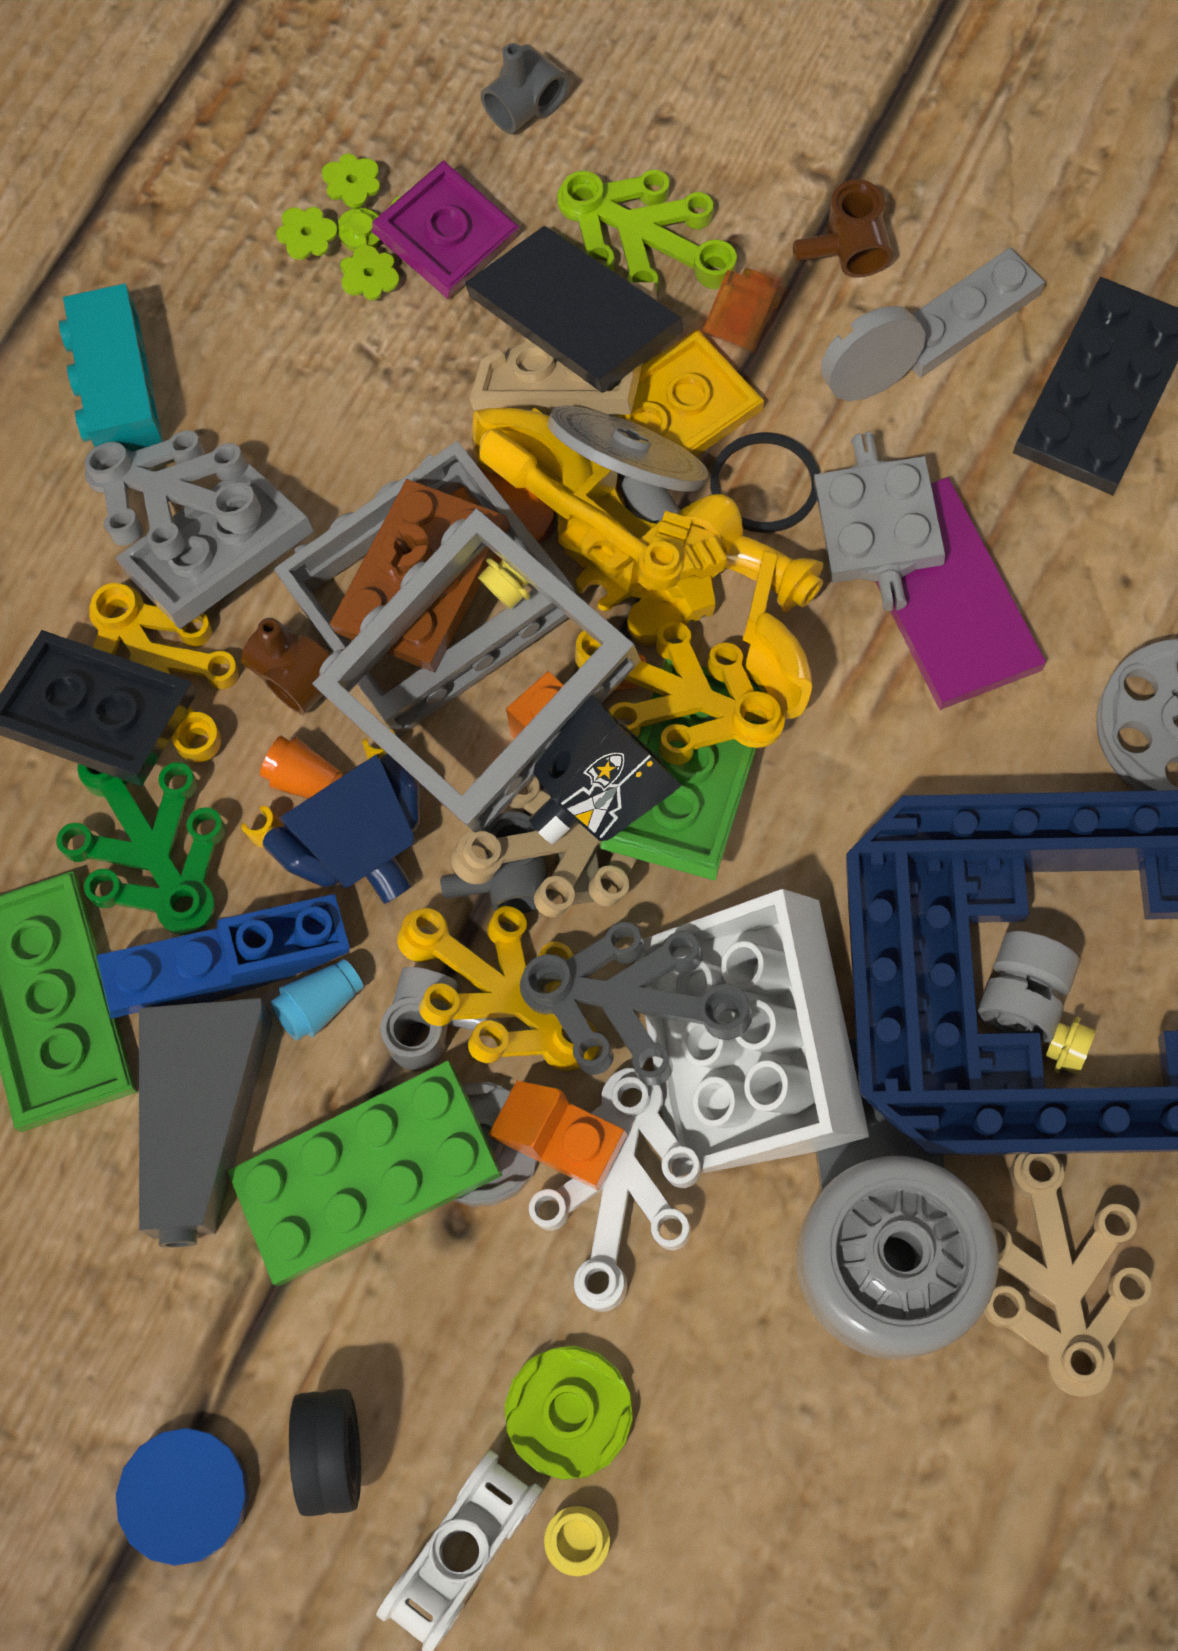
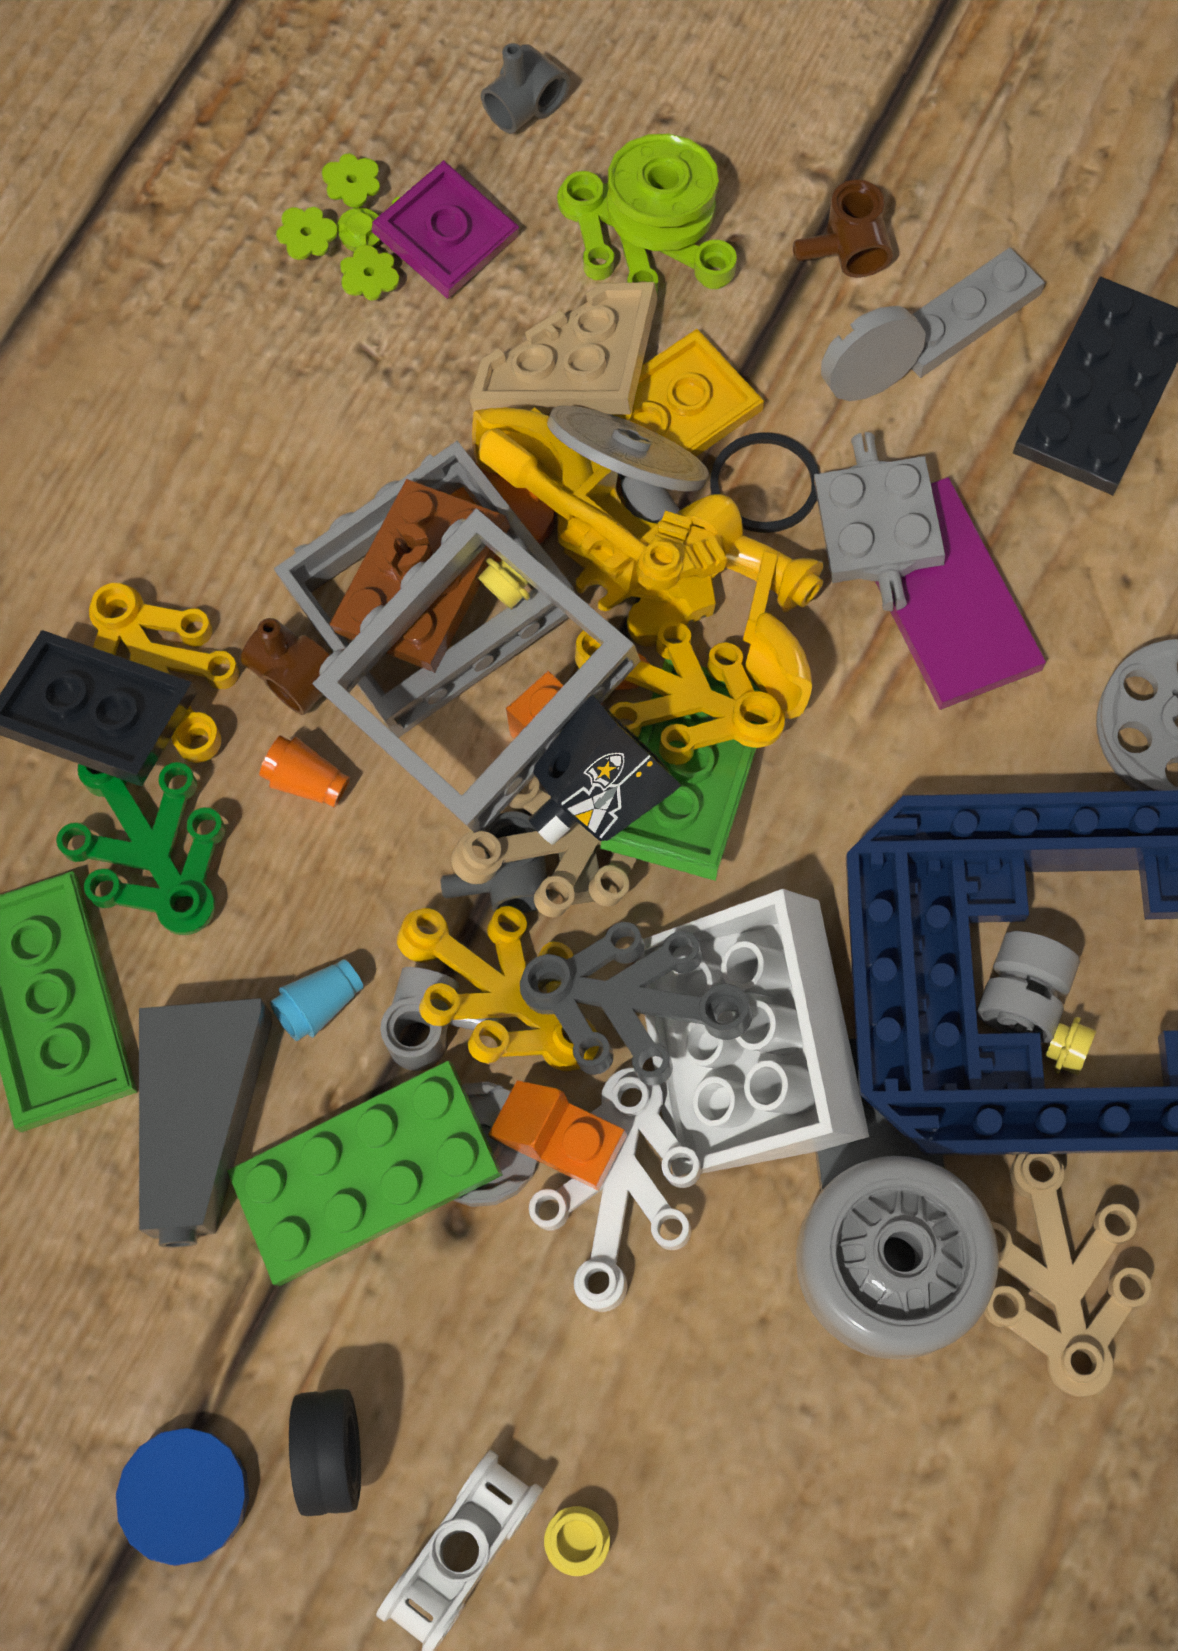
teal brick [59,283,163,452] -> none
light grey plant [85,430,261,560] -> none
blue slope [97,894,350,1019] -> none
light grey plate [115,463,314,630] -> none
dark blue torso [241,729,421,904] -> none
black tile [465,225,684,393] -> none
lime tile [504,1346,633,1480] -> none
clear orange bracket [702,268,781,353] -> none
none -> lime wheel [607,133,719,251]

